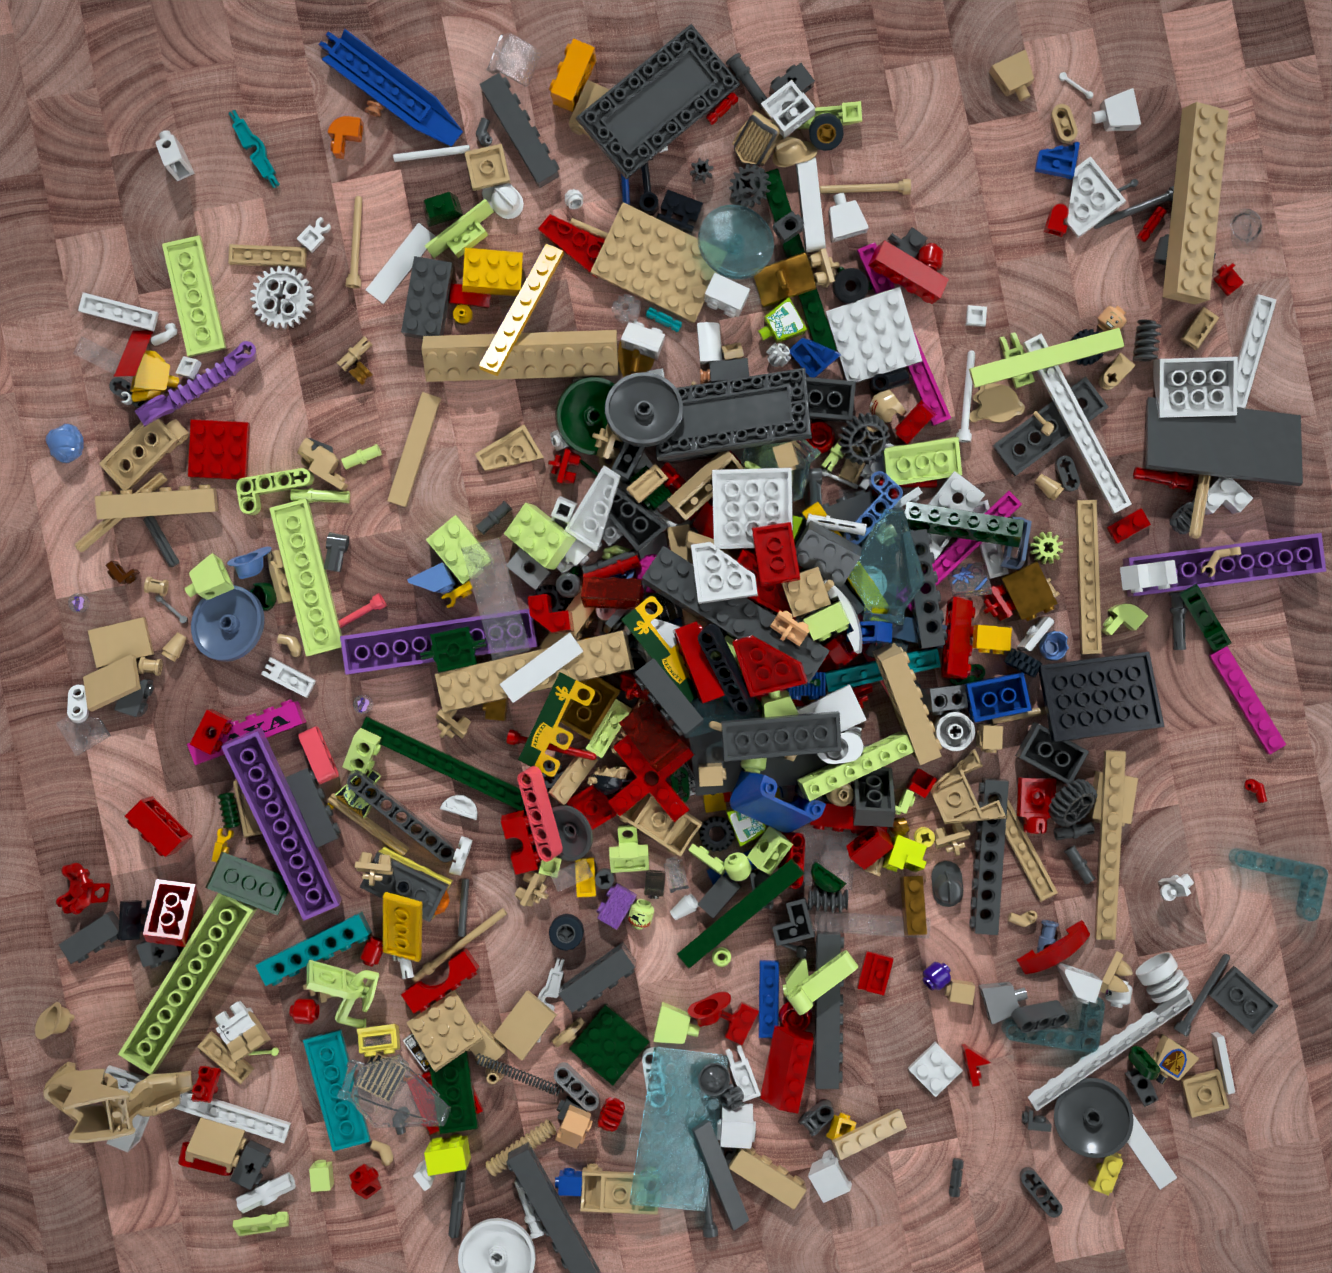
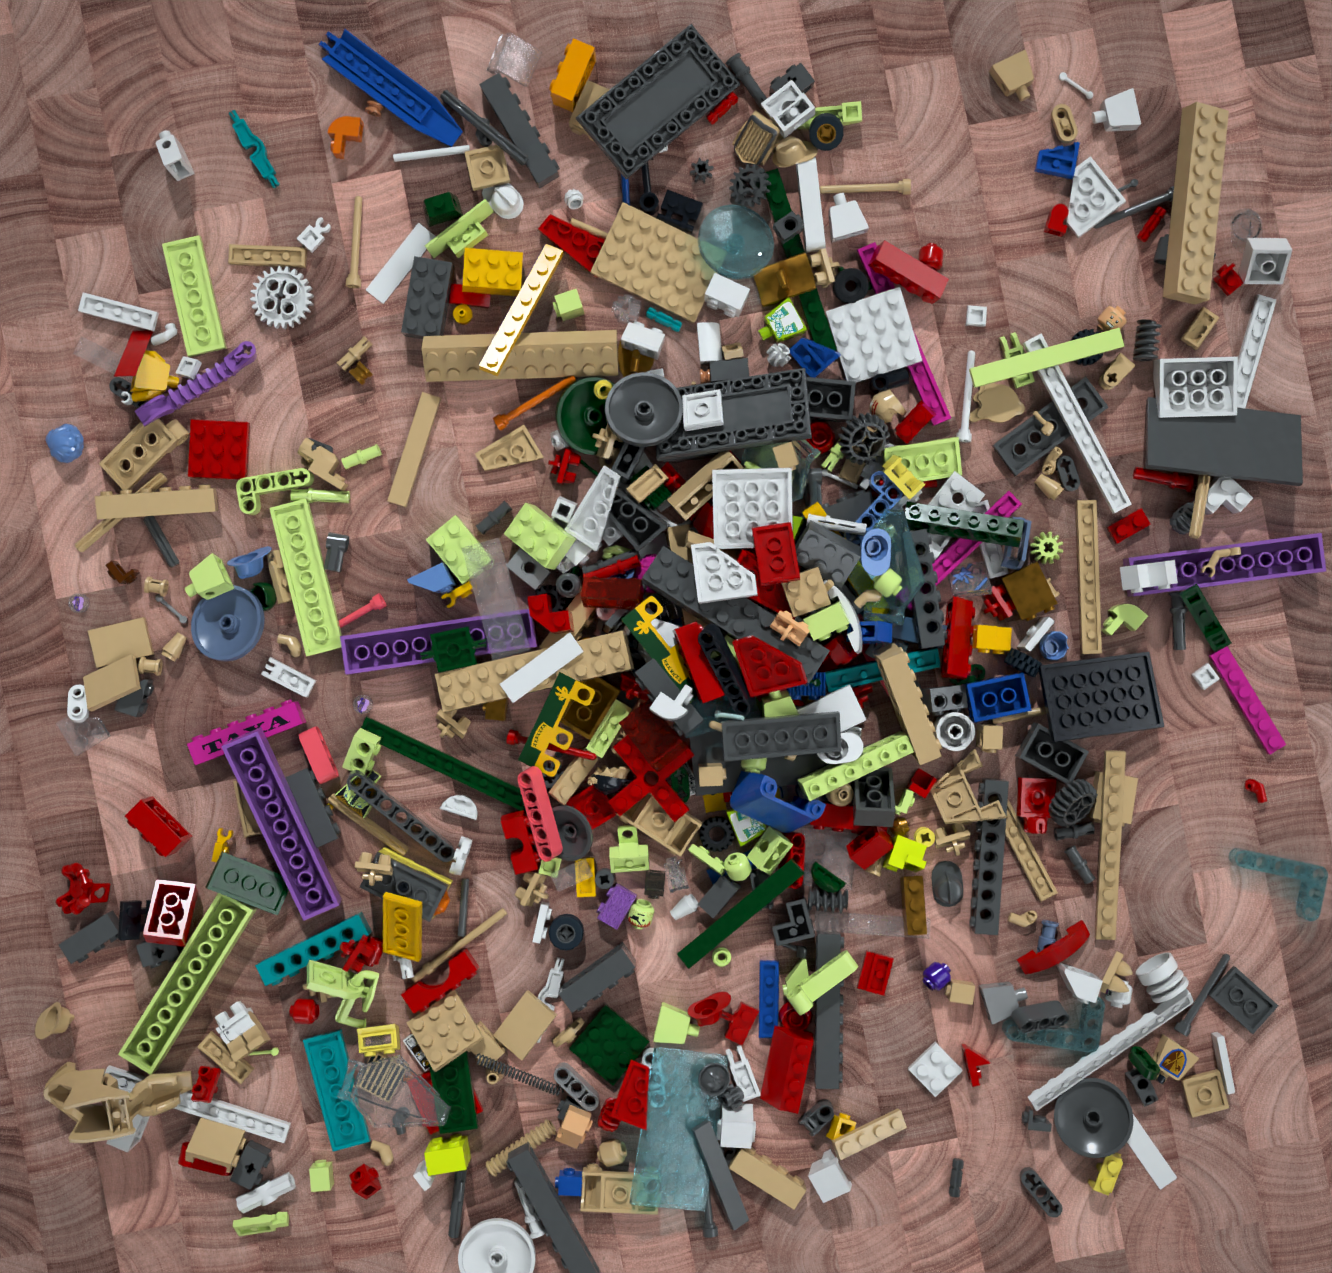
red brick [189,709,232,755] -> none
dark green piece [217,792,241,829] -> none
dark grey plate [887,227,928,258] -> none
white hips [1158,874,1194,901] -> none
none -> red hips [340,934,375,973]
none -> dark grey axle [440,90,529,165]
none -> orange piece [493,375,576,431]
none -> white plate [532,901,552,944]
none -> yellowish green brick [553,289,584,321]
none -> light yellow plate [594,380,613,399]
none -> tan head [597,1138,627,1167]
none -> red wing [610,1060,649,1130]
none -> white brick [649,685,694,721]
none -> white plate [682,389,723,431]
none -> light aqua piece [714,710,744,721]
none -> tan arm [854,589,882,609]
none -> medium blue piece [860,528,891,576]
none -> yellowish green head [873,568,903,597]
none -> light yellow window [882,455,925,500]
none -> tan arm [1042,447,1062,475]
none -> white tile [1191,663,1220,690]
none -> white brick [1239,238,1292,284]

